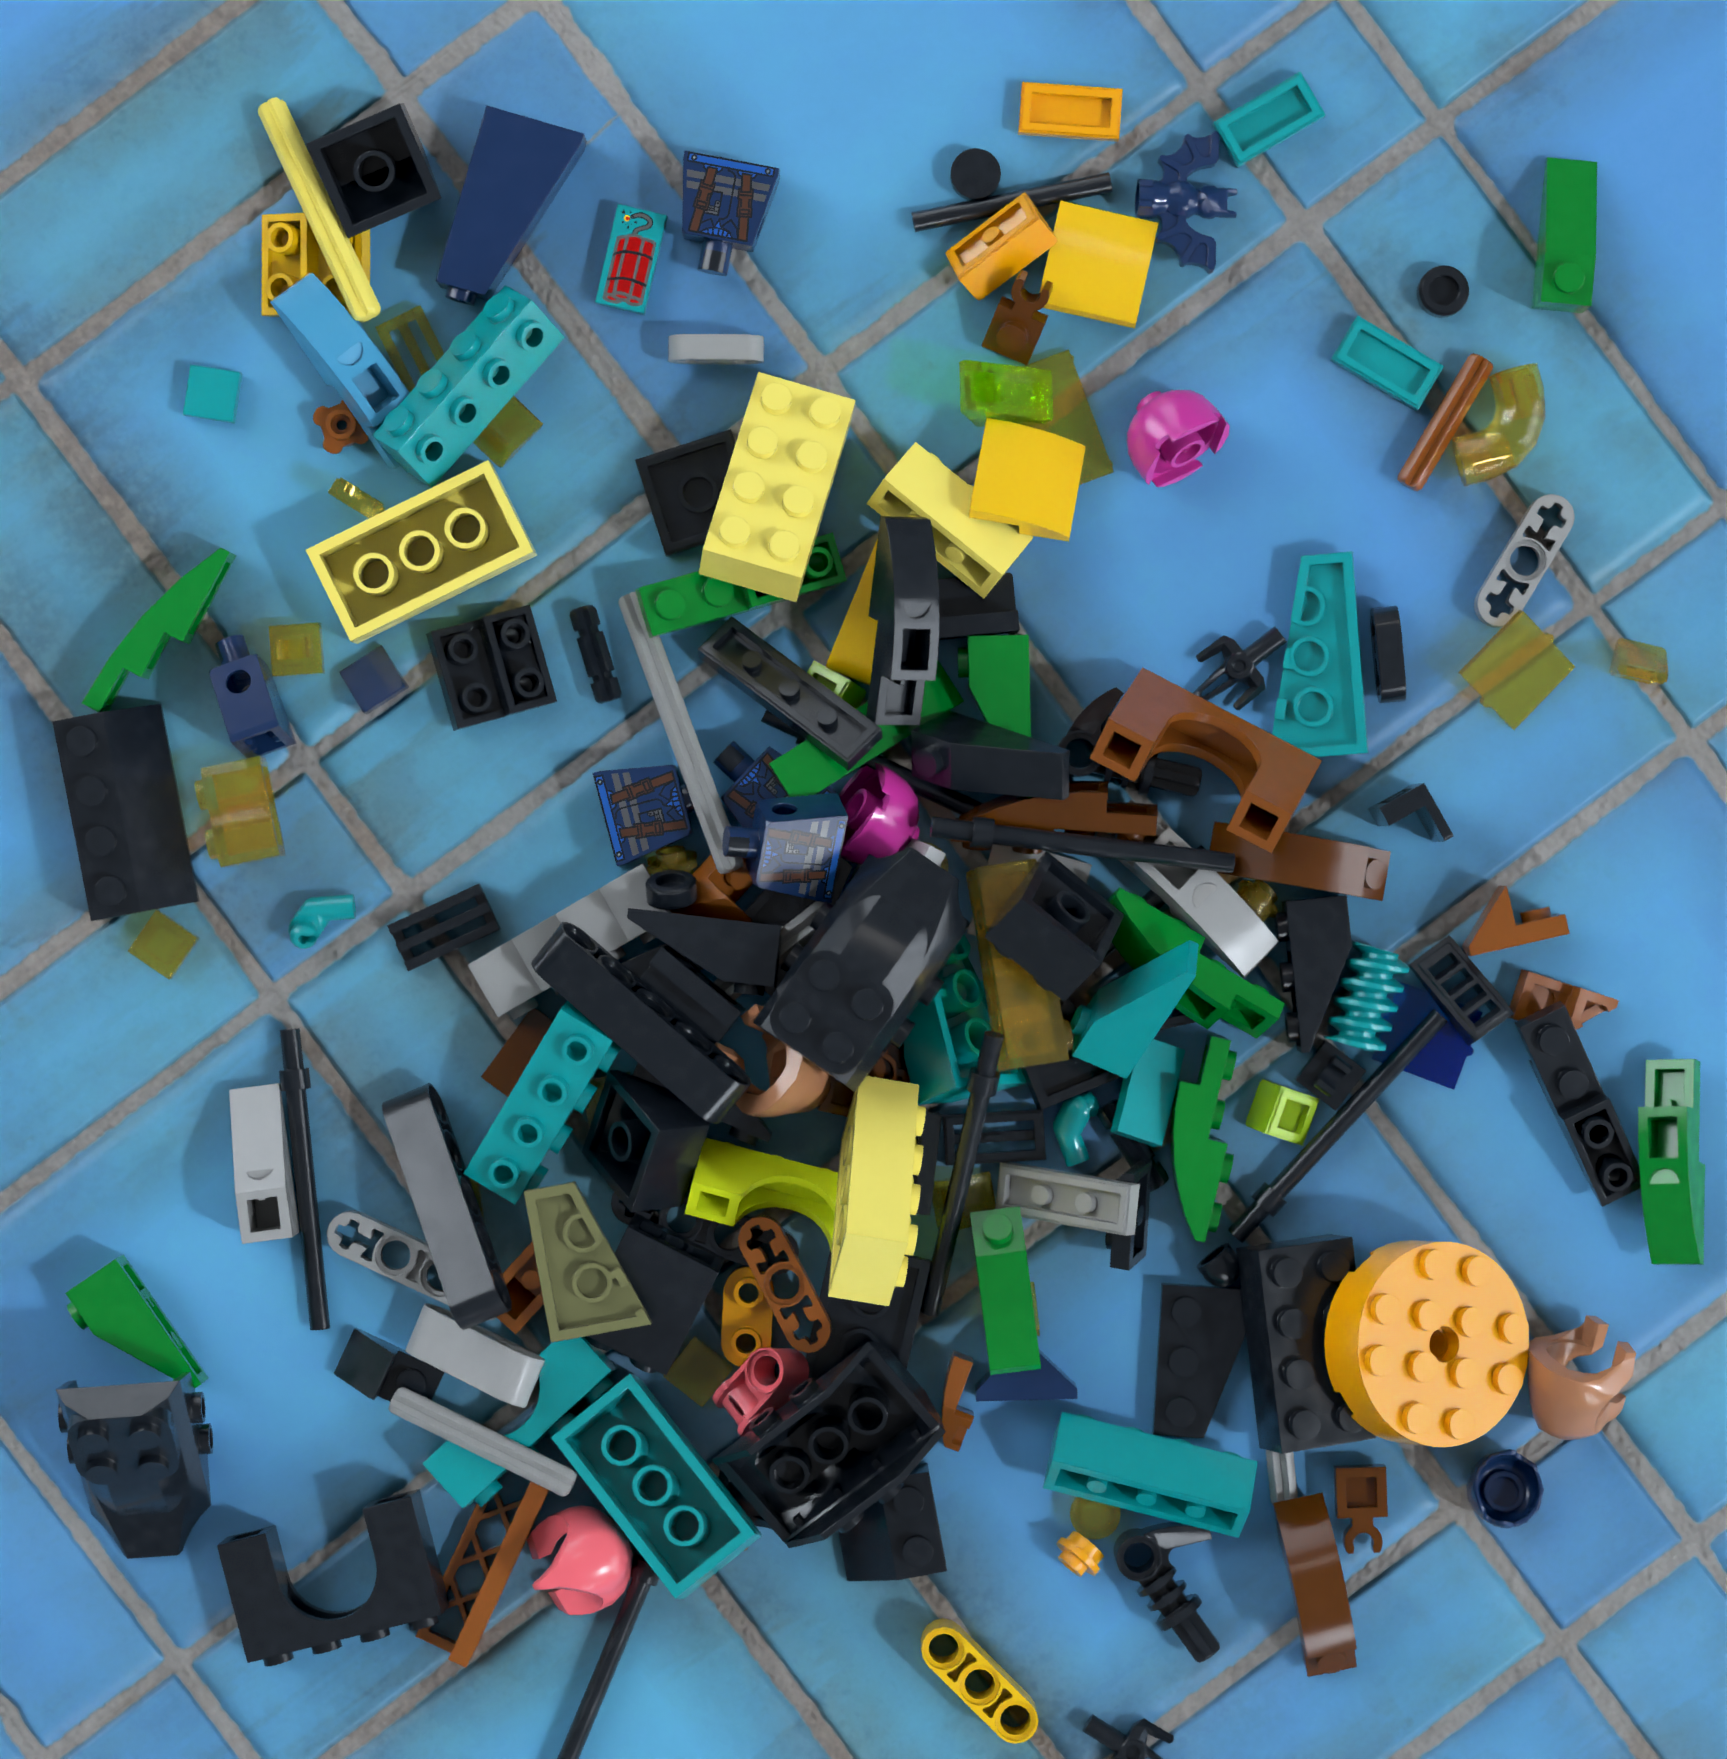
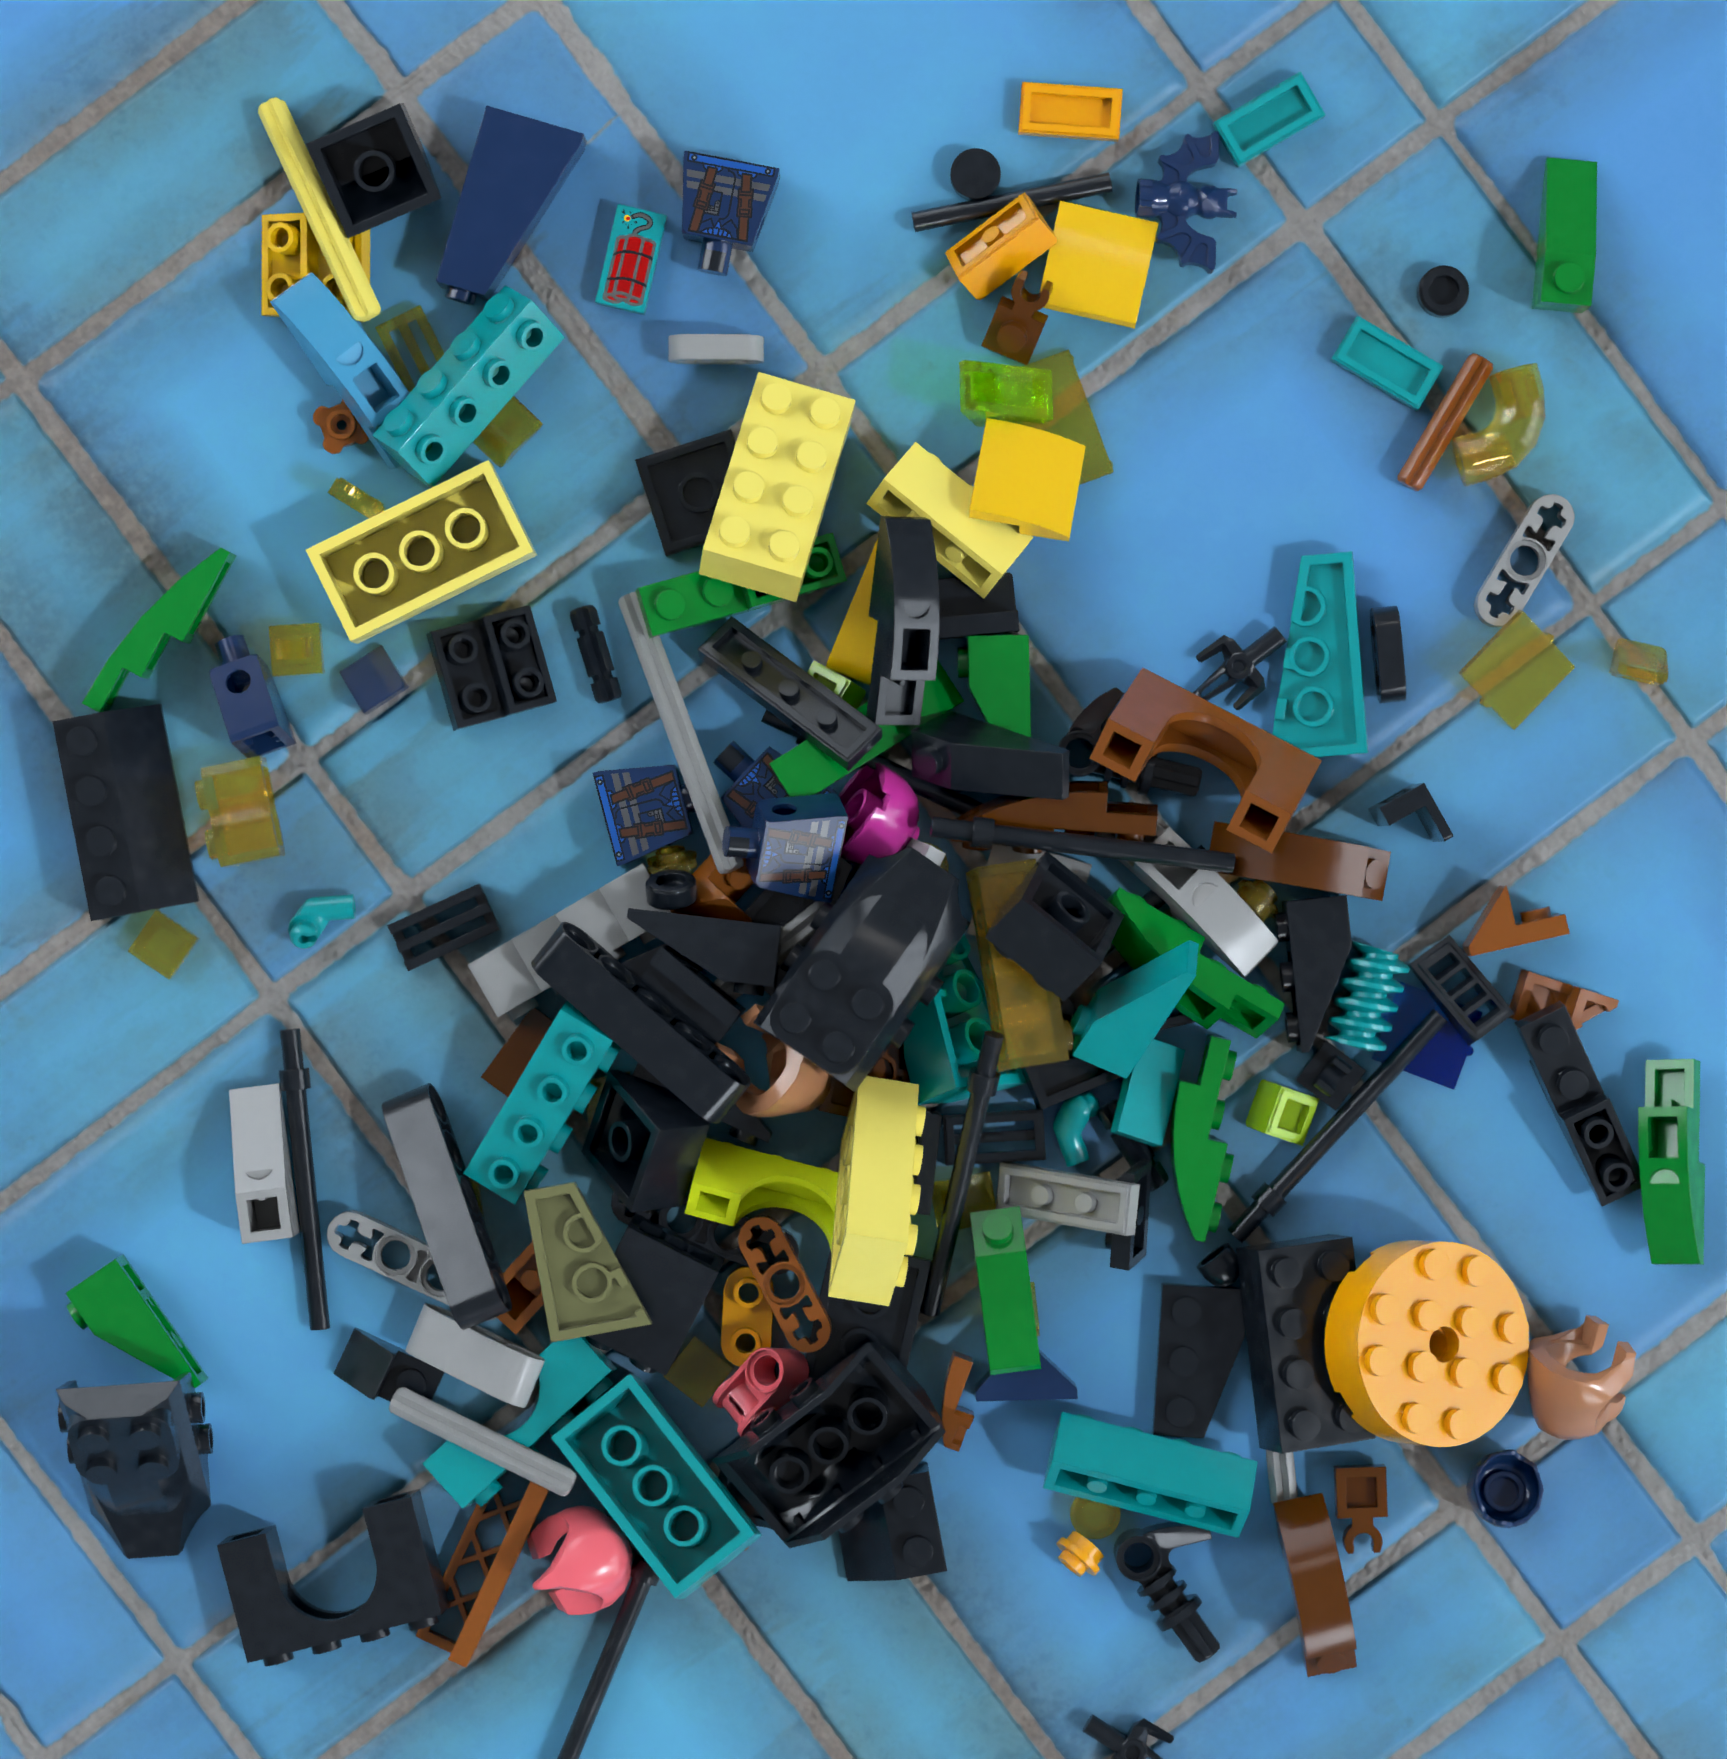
teal tile [183,364,243,424] -> none
yellow beam [920,1618,1038,1744] -> none
dark pink cylinder [1127,390,1230,487] -> none

